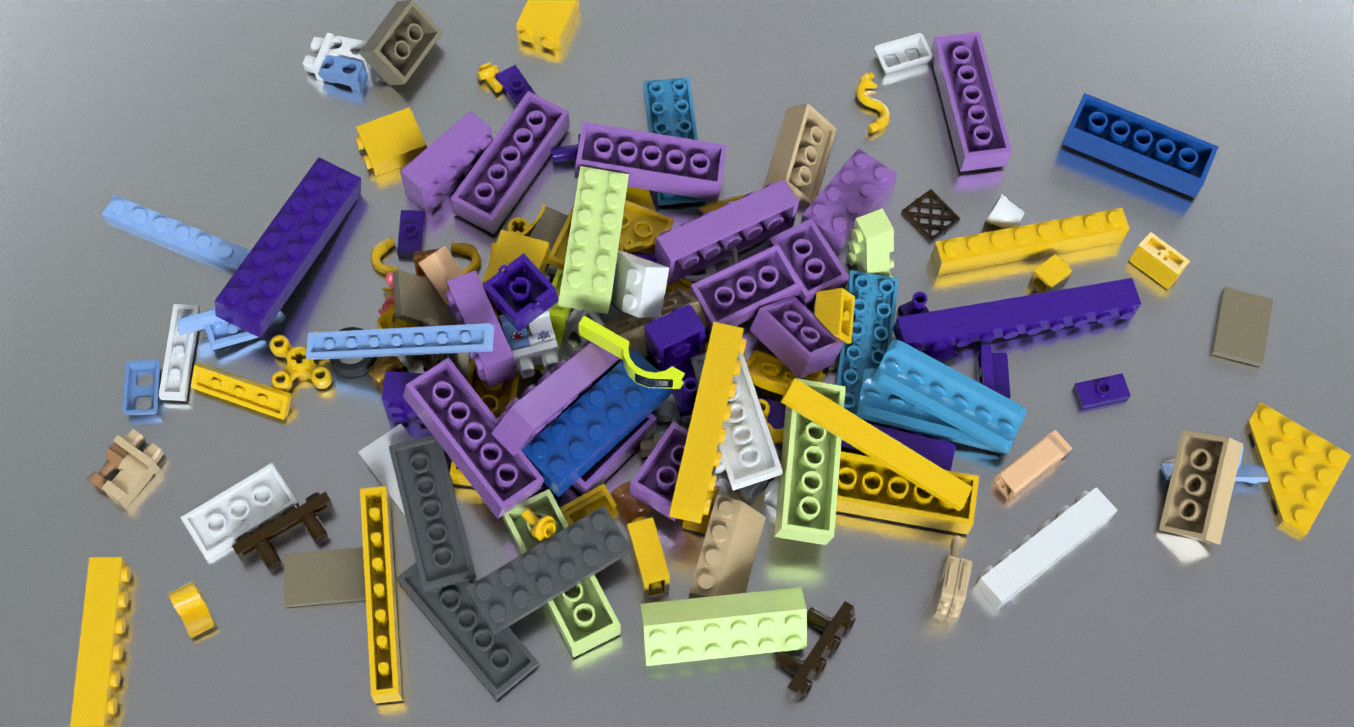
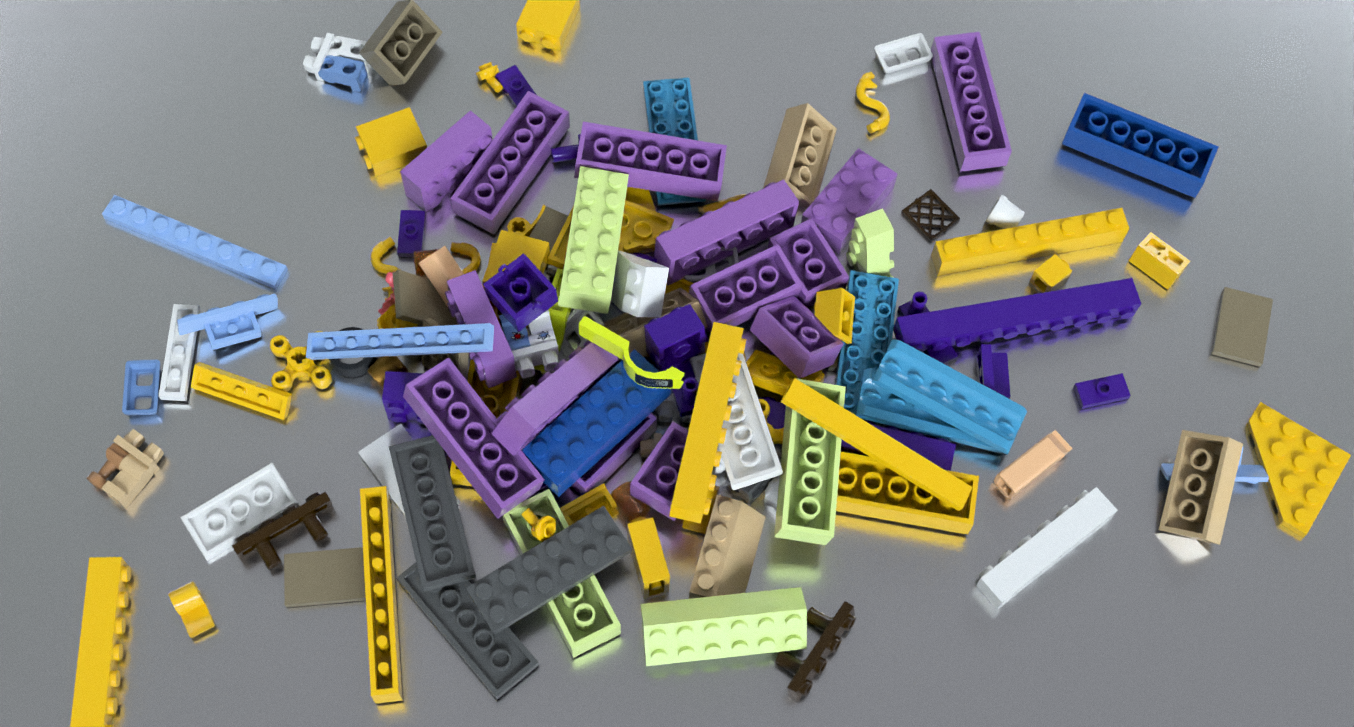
dark purple brick [215,157,362,338] -> none
tan piece [935,535,972,619] -> none

